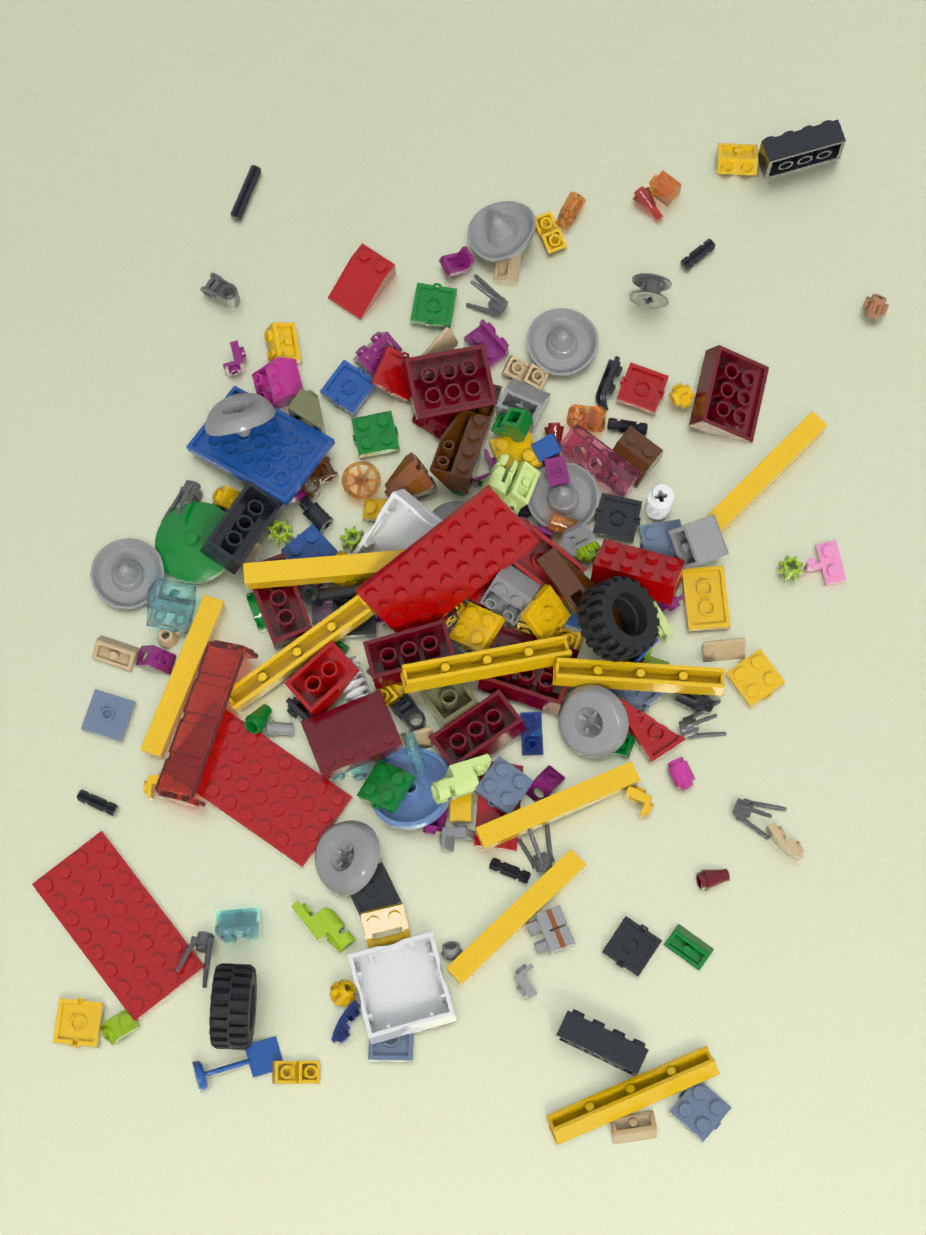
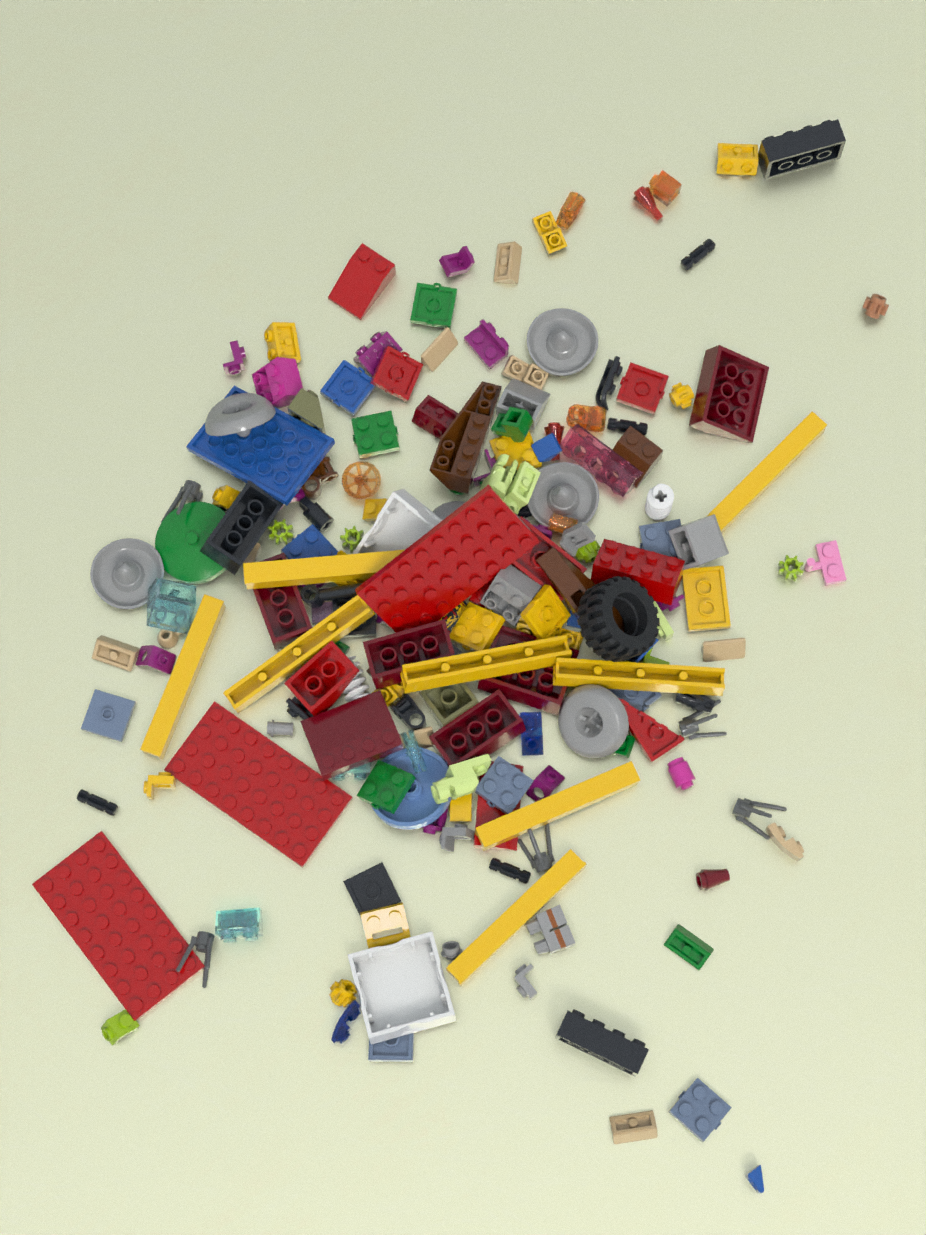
yellow plate [53,998,104,1048] -> none
clear red piece [155,640,259,807] -> none
blue piece [192,1036,283,1092] -> none
dark grey piece [200,273,240,308] -> none
black tyre [209,963,257,1050] -> none
black axle [230,165,261,220] -> none
green cone [244,704,272,734] -> none
green tile [246,592,267,633] -> none
yellow slope [272,1061,320,1084] -> none
lime plate [291,901,356,953] -> none
light grey hat [315,820,380,896] -> none
dark orange cone [384,452,438,498] -> none
dark red slope [401,344,497,420] -> none
dark grey plant [466,274,509,317] -> none
light grey hat [467,201,536,262] -> none
magenta bracket [543,456,570,487] -> none
yellow tile [546,1045,720,1145] -> none
black plate [593,493,643,542] -> none
black plate [602,916,662,977] -> none
yellow bracket [625,785,654,819] -> none
piece [629,273,672,309] -> none
yellow plate [726,649,785,708] -> none
none -> blue slope [745,1165,764,1194]

